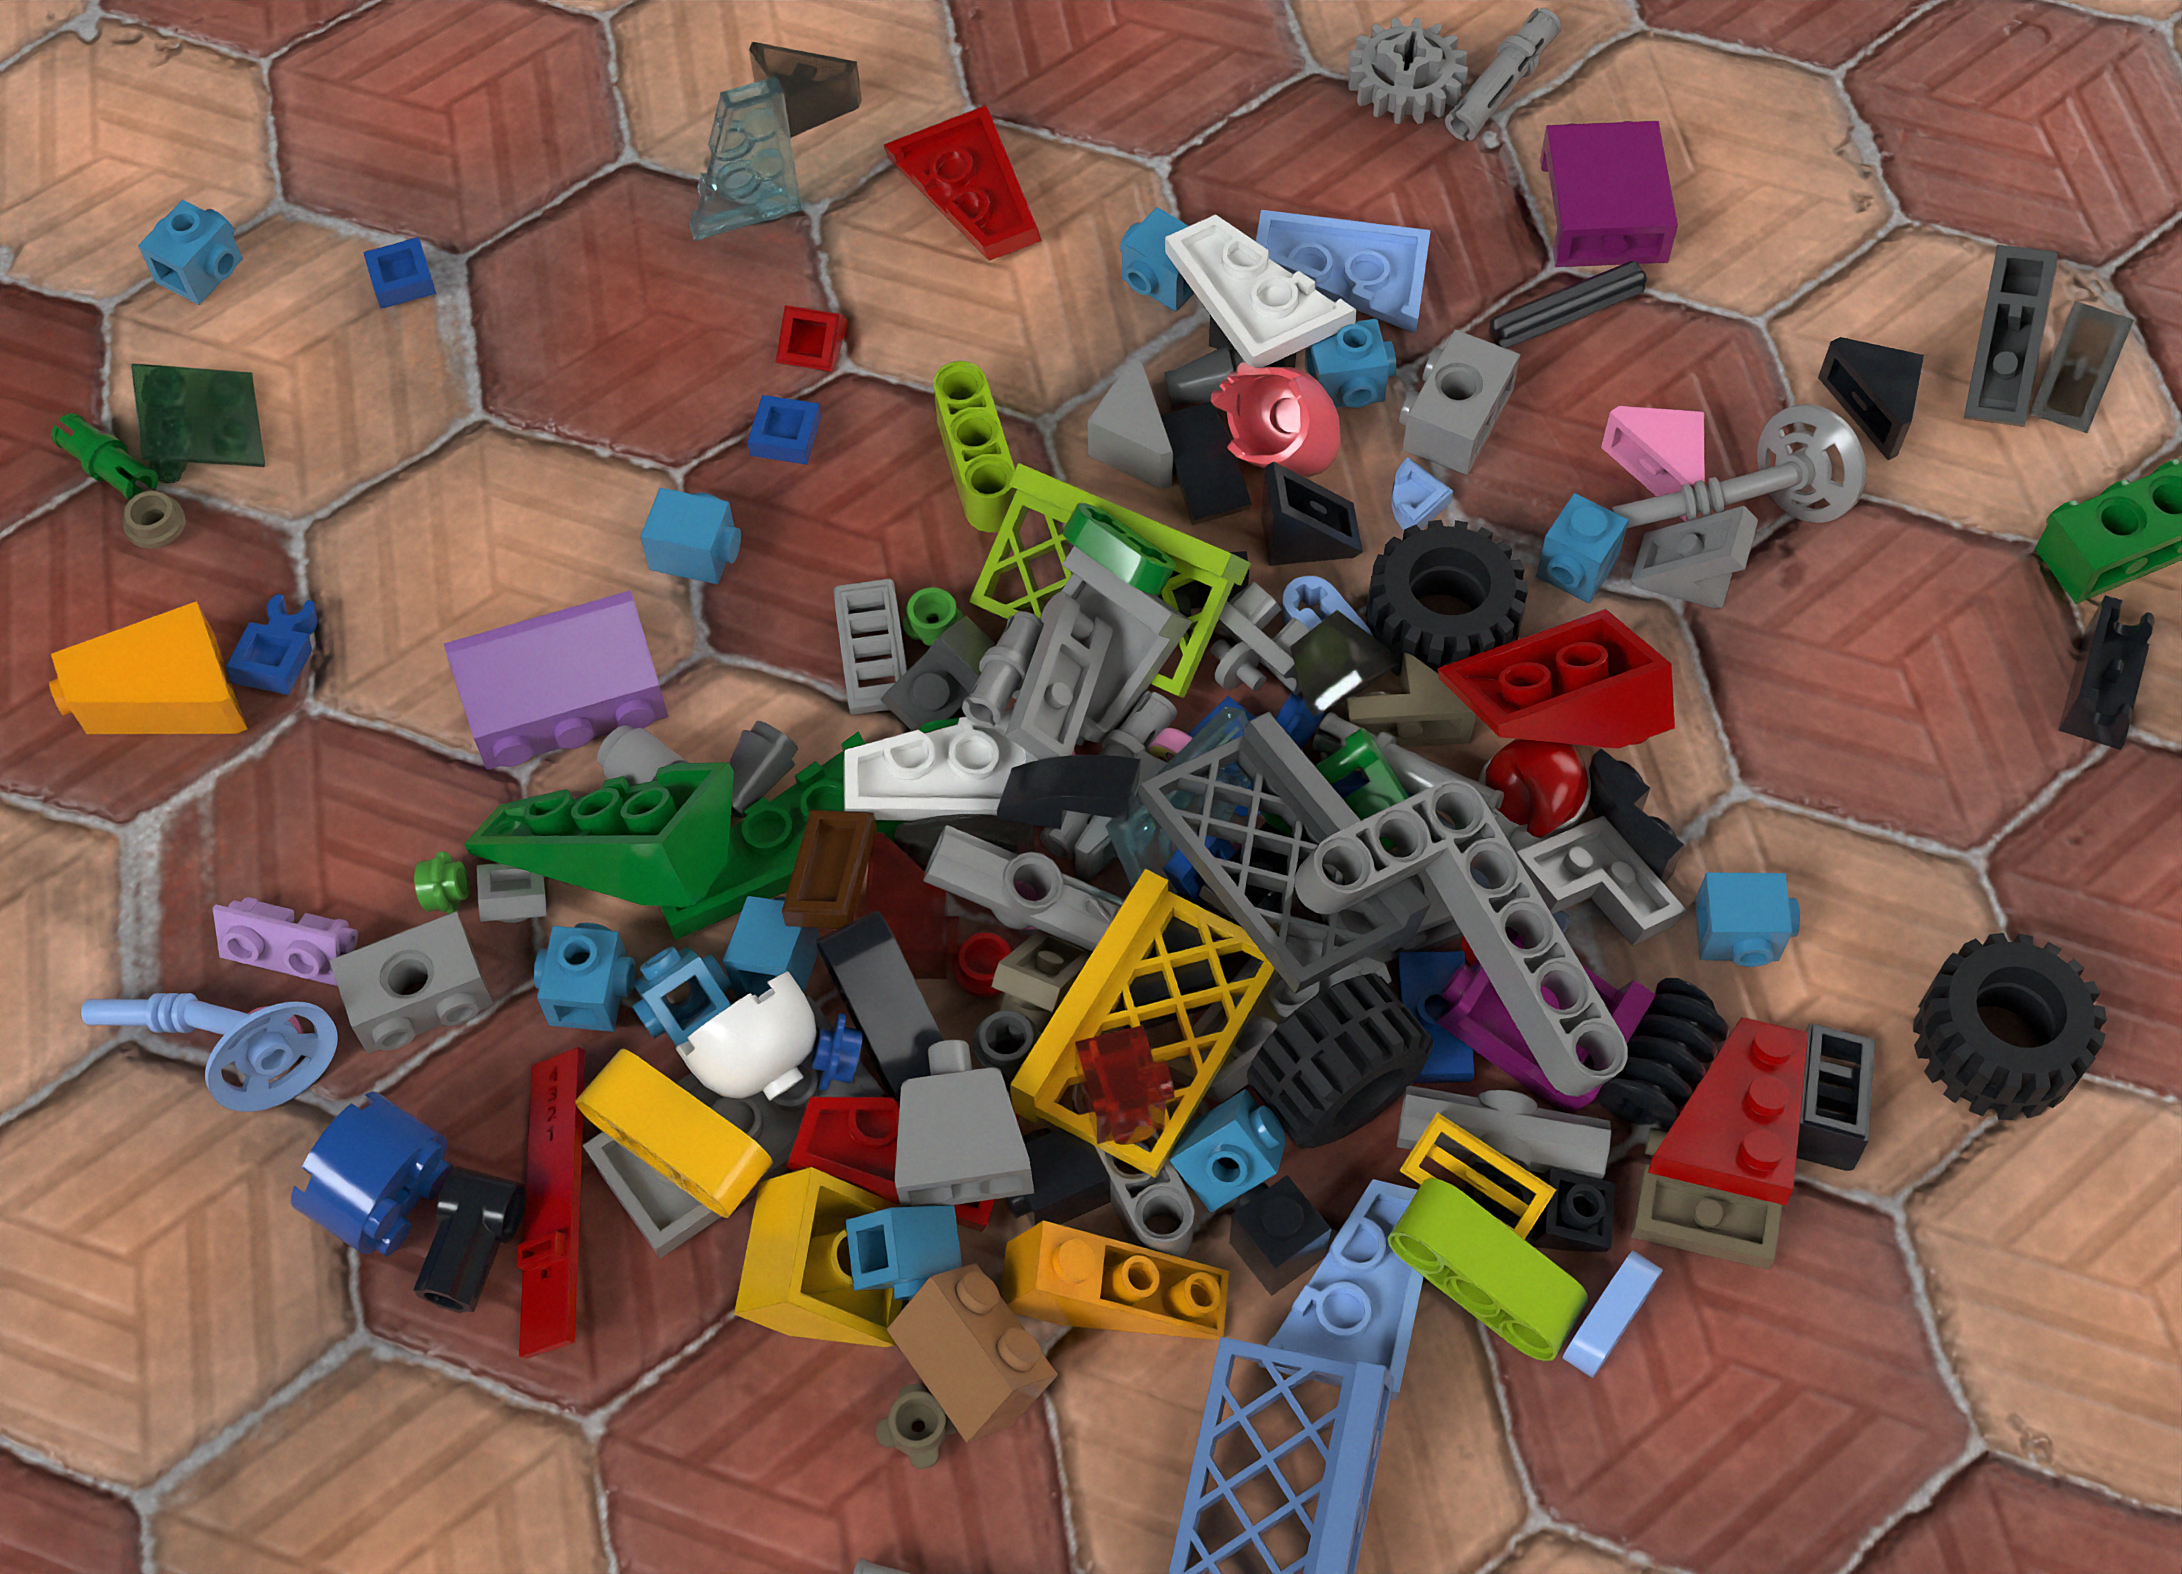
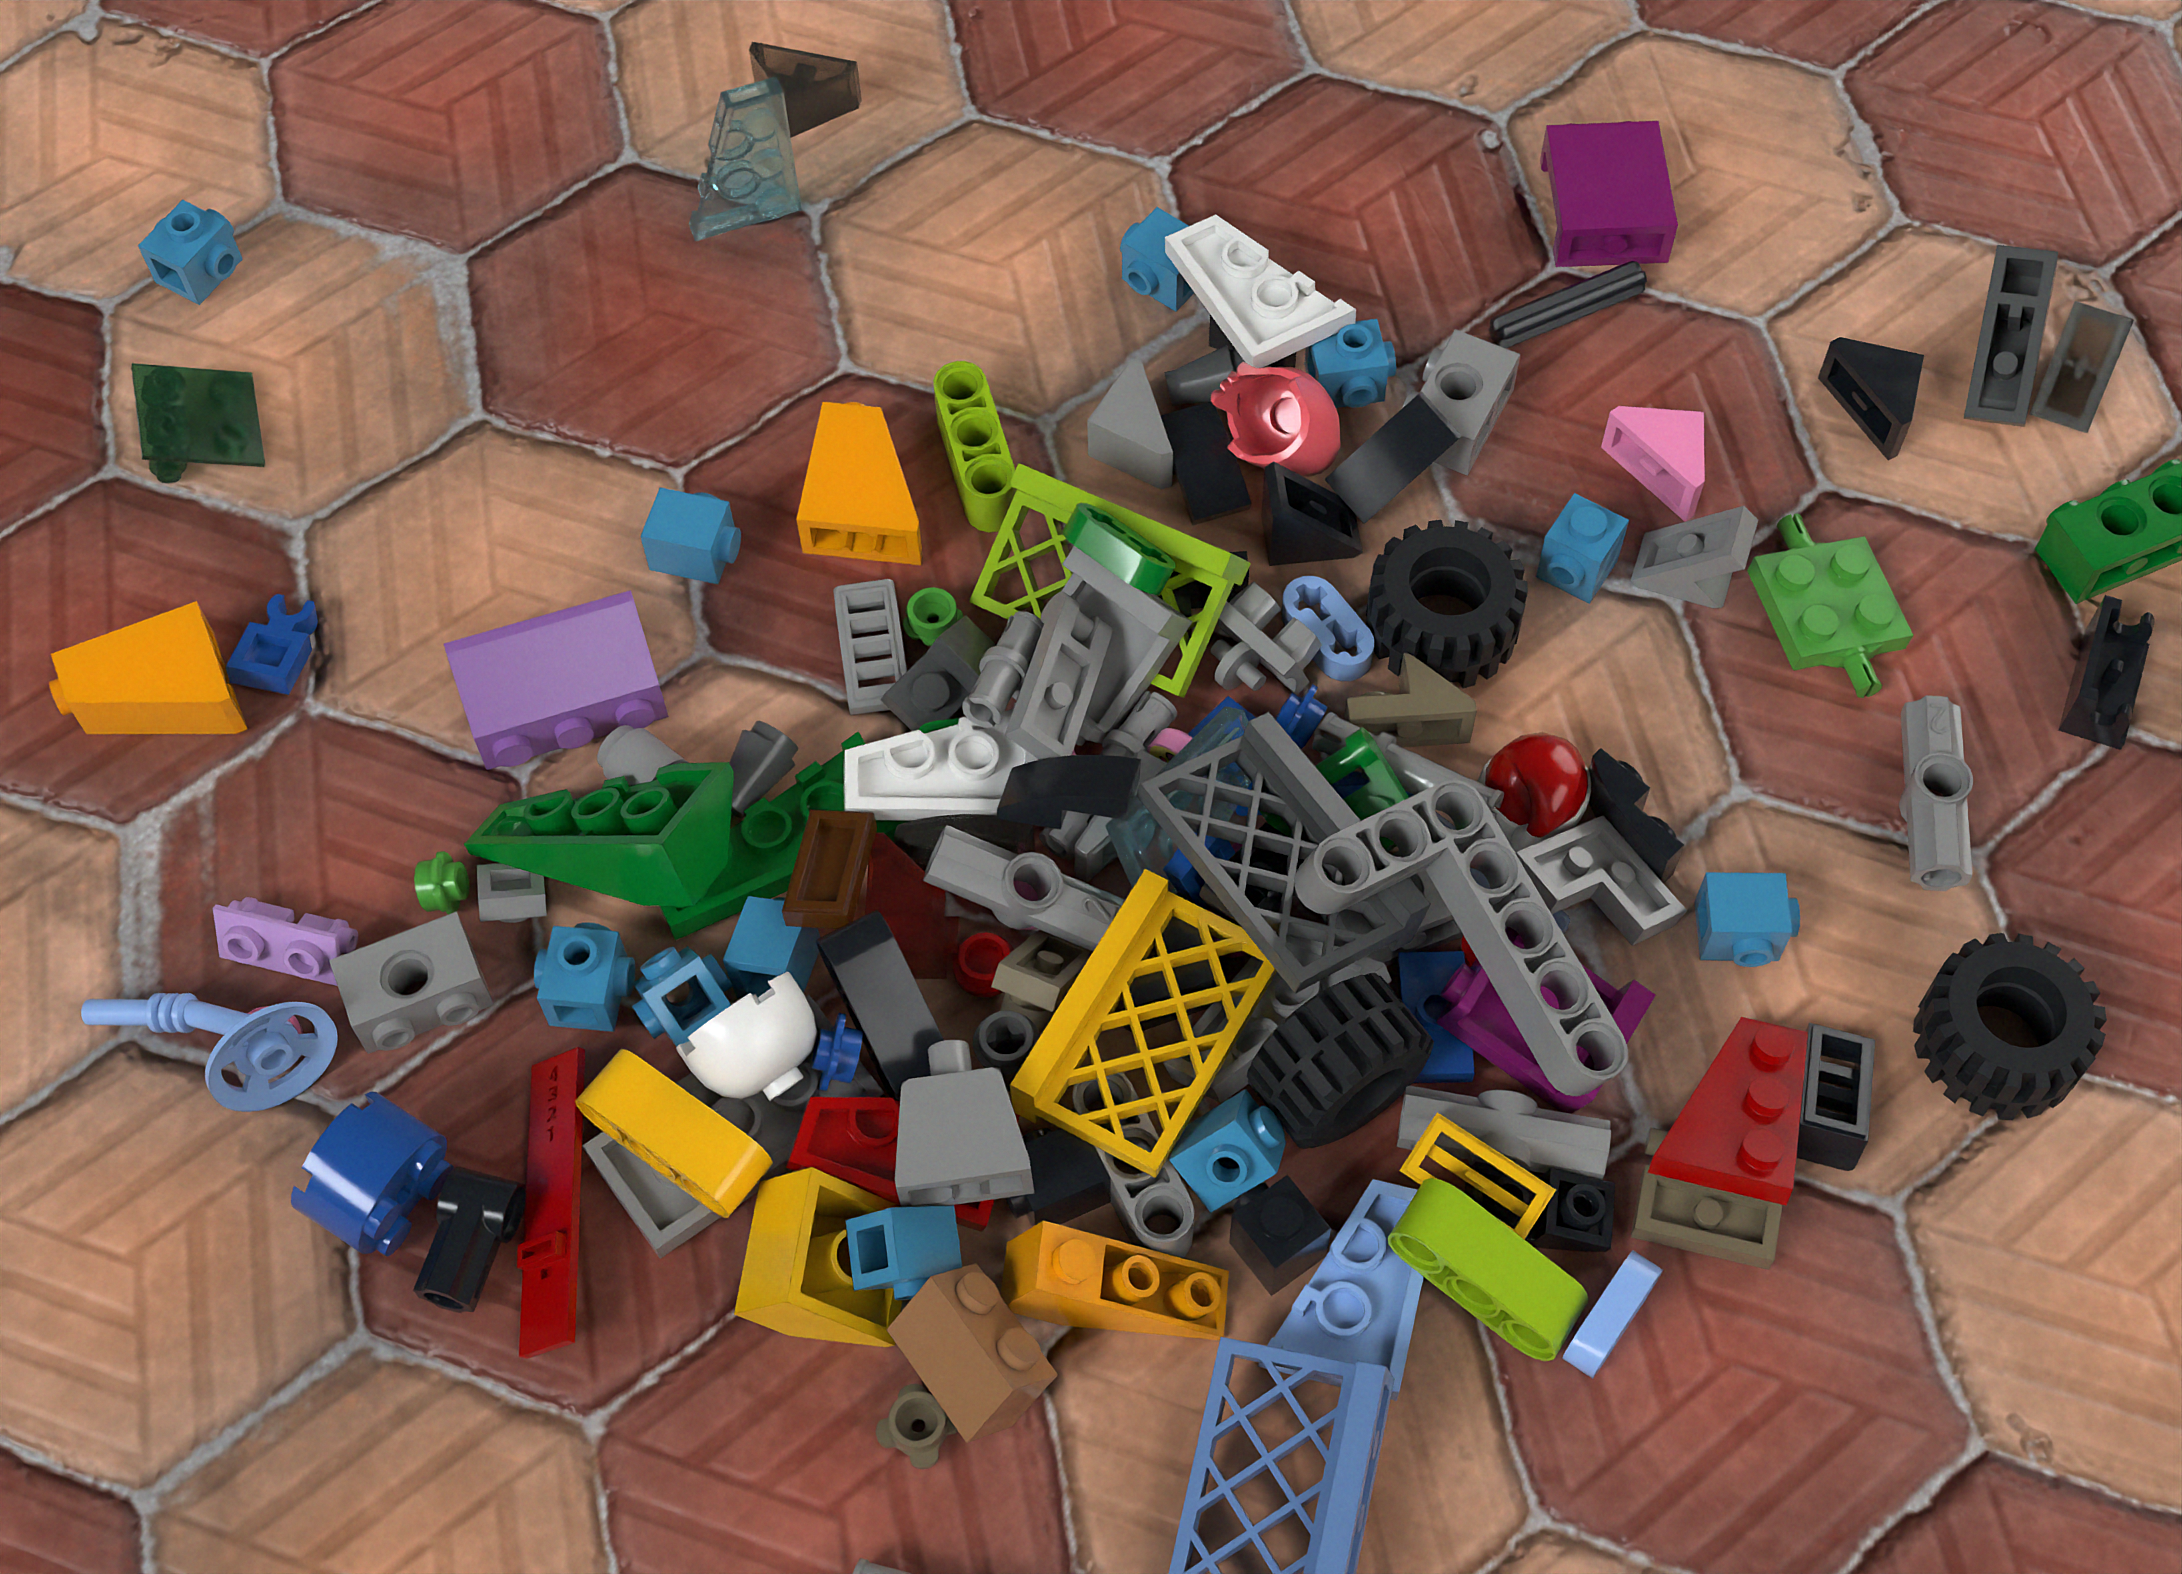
green pin [51,413,158,501] -> none
dark tan plate [123,491,186,549] -> none
blue plate [363,237,437,309] -> none
blue plate [747,395,821,465] -> none
red slope [775,305,848,372] -> none
red wing [883,105,1042,261] -> none
clear red brick [1075,1025,1175,1145] -> none
light blue wing [1256,210,1431,334] -> none
clear smoke slope [1290,610,1401,717] -> none
light grey gear [1348,18,1468,124] -> none
light blue tile [1391,457,1453,531] -> none
red slope [1438,609,1675,749] -> none
light grey pin [1445,8,1562,141] -> none
black piece [1596,978,1730,1127] -> none
light grey dish [1612,404,1866,528] -> none
none -> light orange slope [796,402,923,565]
none -> black slope [1324,391,1462,524]
none -> bright green plate [1747,513,1914,698]
none -> light grey piece [1899,695,1973,891]

